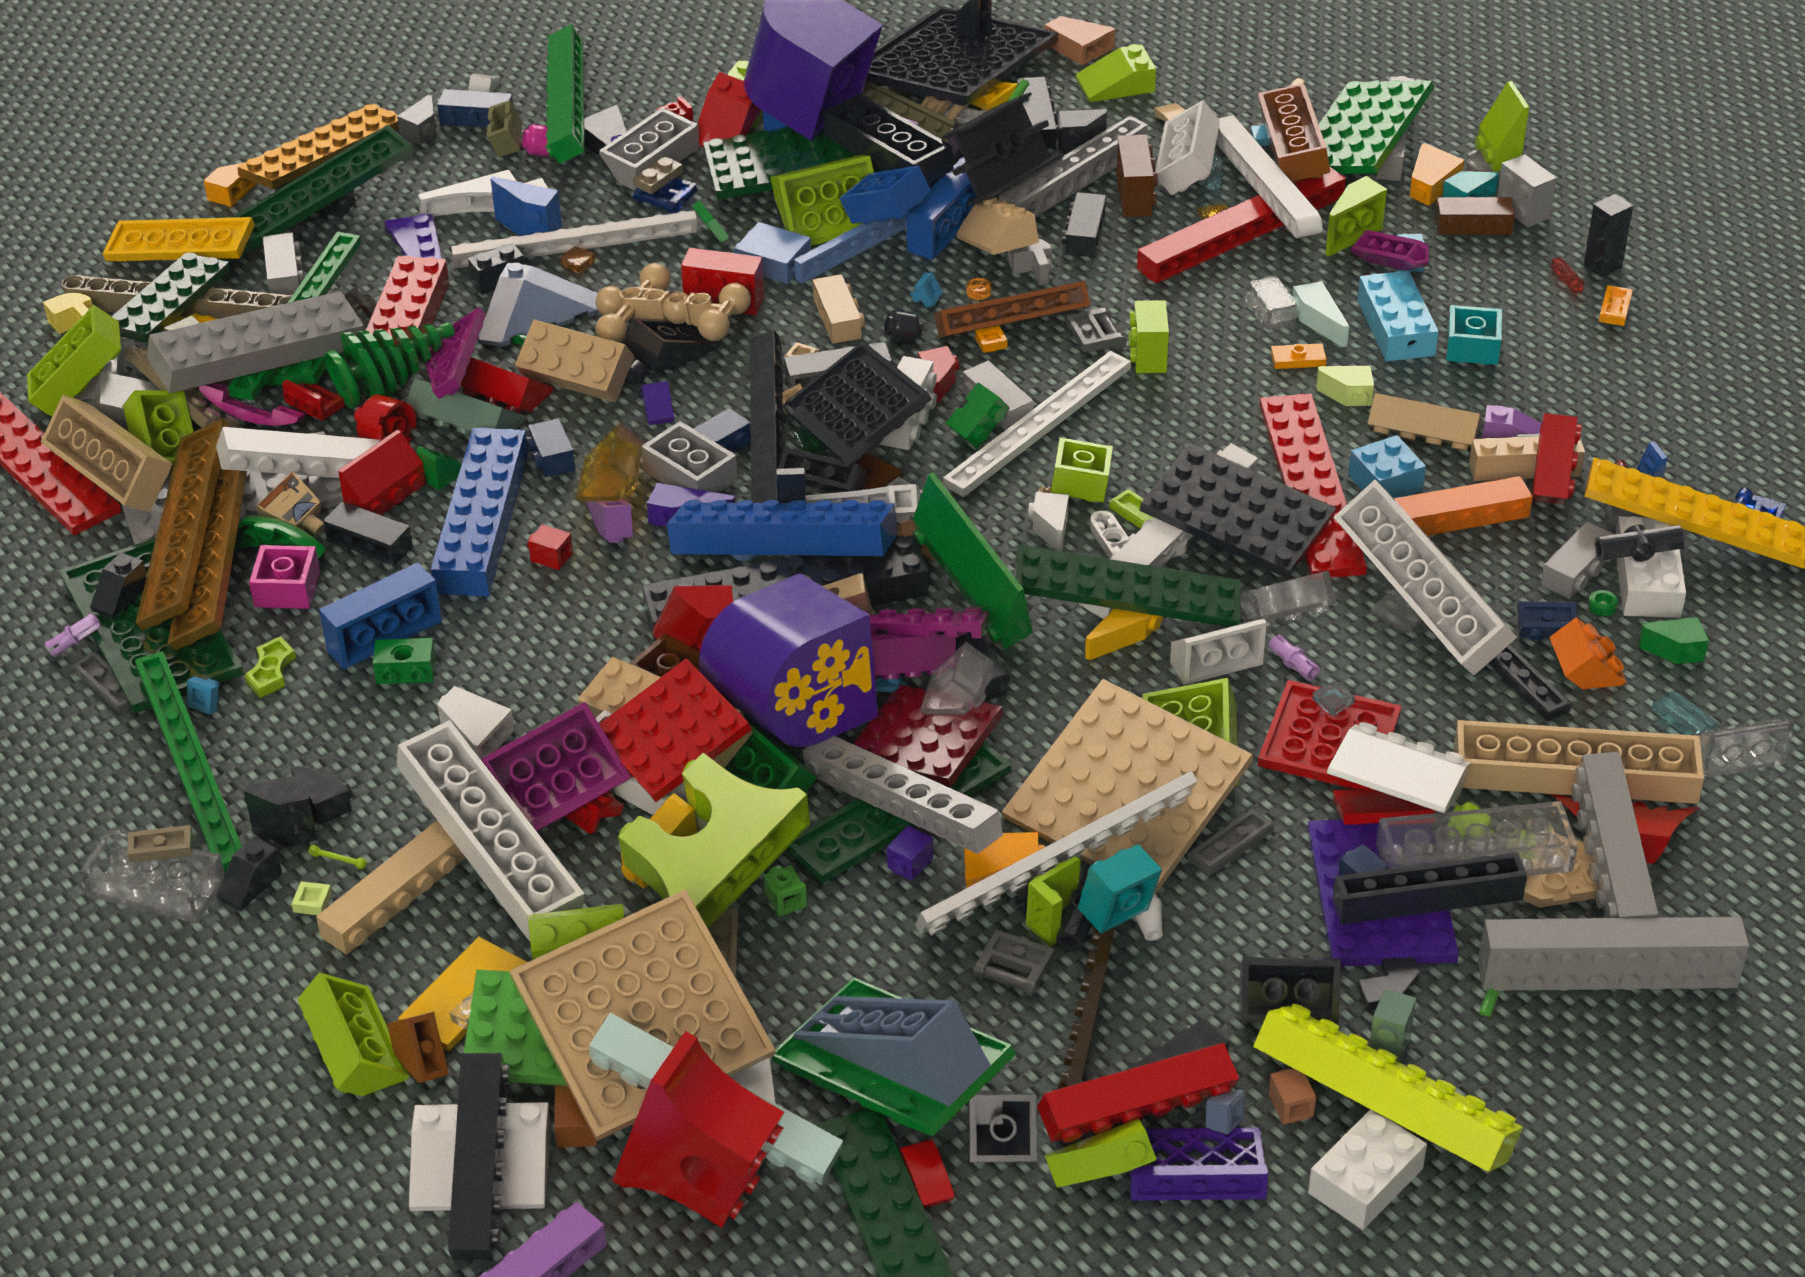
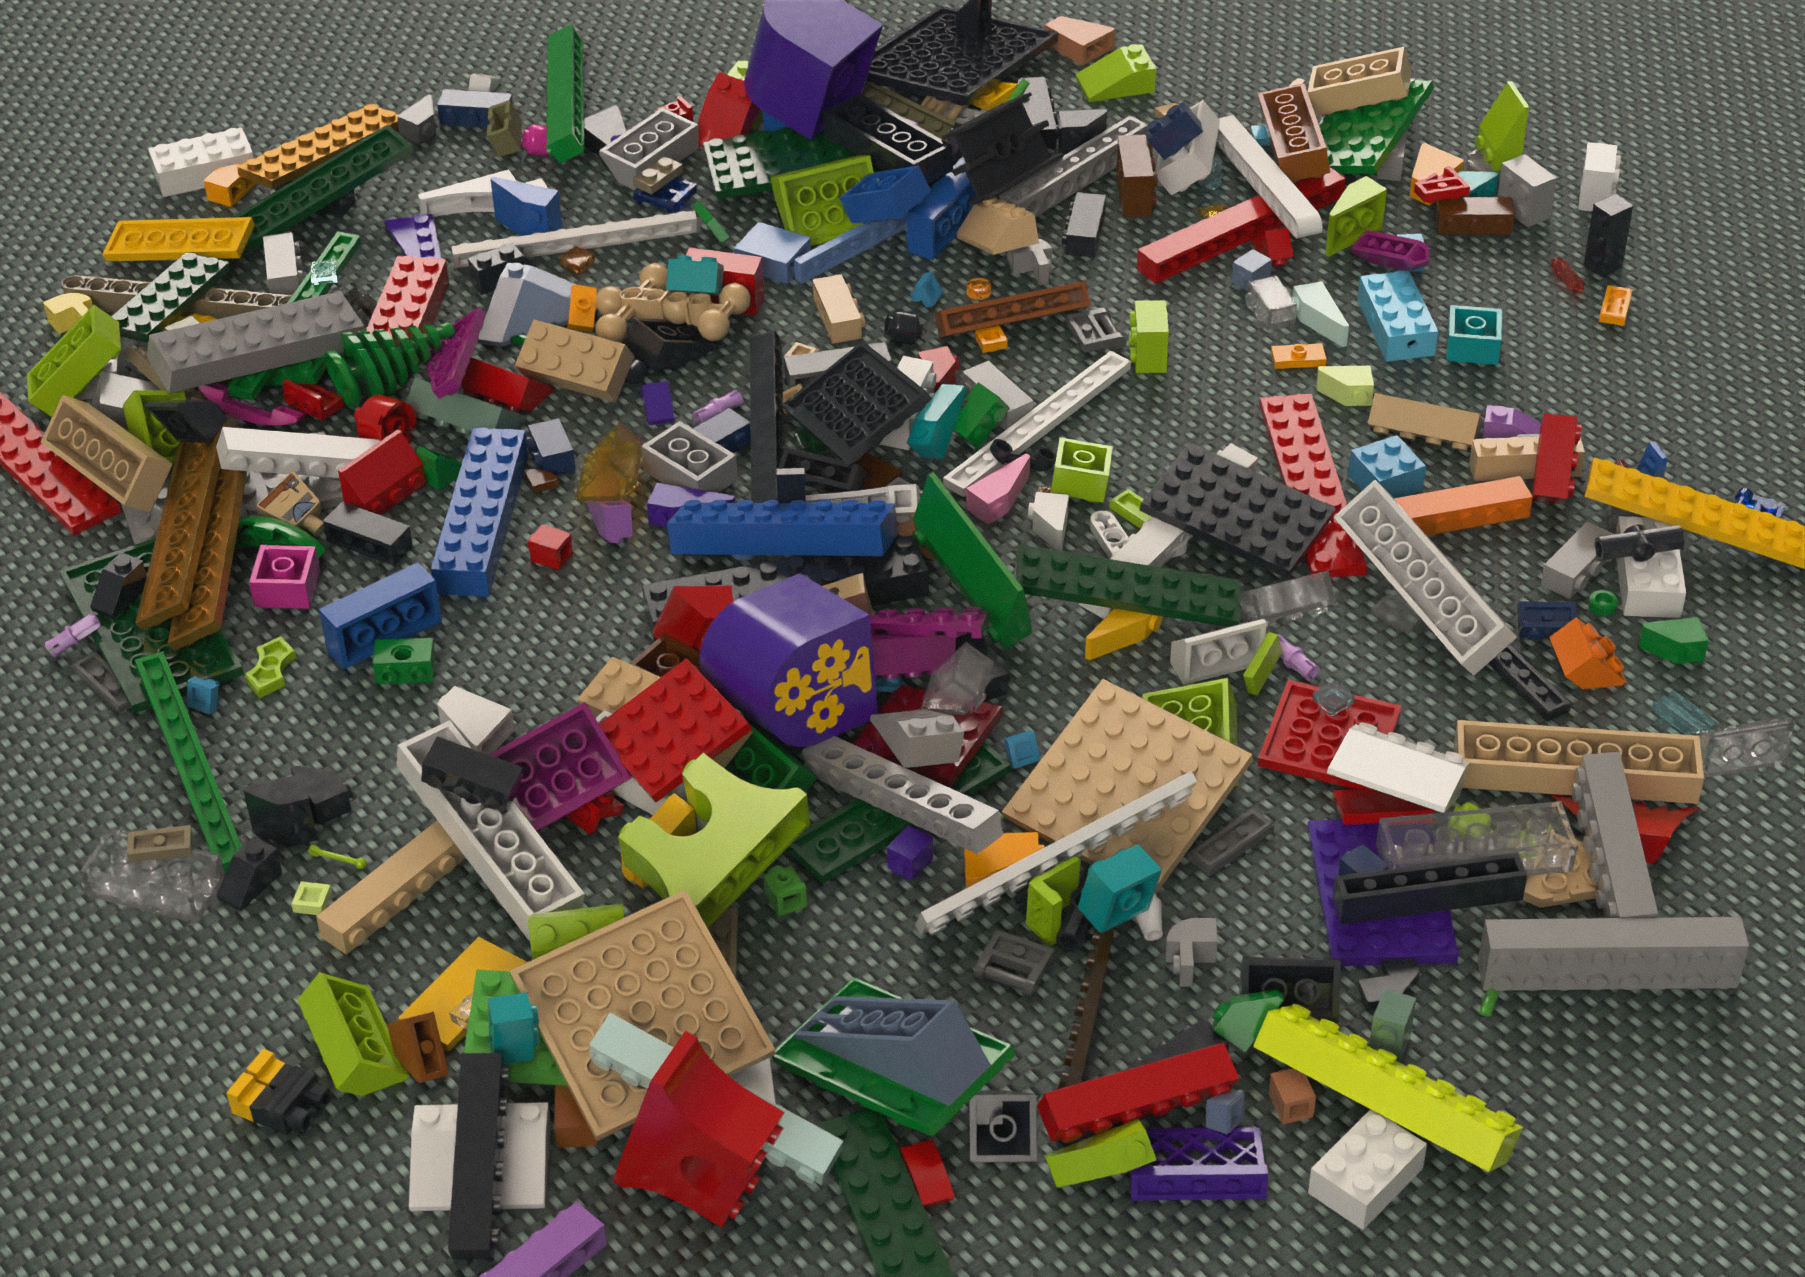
none -> black slope [145,400,227,443]
none -> white brick [148,128,254,197]
none -> black hips [226,1048,331,1135]
none -> clear light blue tile [310,259,338,285]
none -> black brick [421,736,523,813]
none -> teal brick [488,992,539,1064]
none -> reddish brown tile [524,469,559,493]
none -> light orange plate [567,284,597,333]
none -> teal brick [666,255,724,296]
none -> lavender pin [692,390,744,425]
none -> light grey slope [870,709,964,768]
none -> teal slope [907,384,967,459]
none -> bright pink slope [966,453,1030,525]
none -> black bar [990,439,1056,471]
none -> dark azure tile [1004,730,1041,769]
none -> dark blue brick [1145,101,1203,160]
none -> light grey brick [1165,918,1218,987]
none -> green slope [1211,989,1283,1052]
none -> sand blue brick [1232,249,1272,292]
none -> lime tile [1243,632,1282,695]
none -> red slope [1251,228,1294,267]
none -> tan brick [1308,47,1412,115]
none -> red wing [1414,166,1470,203]
none -> white brick [1578,142,1621,211]

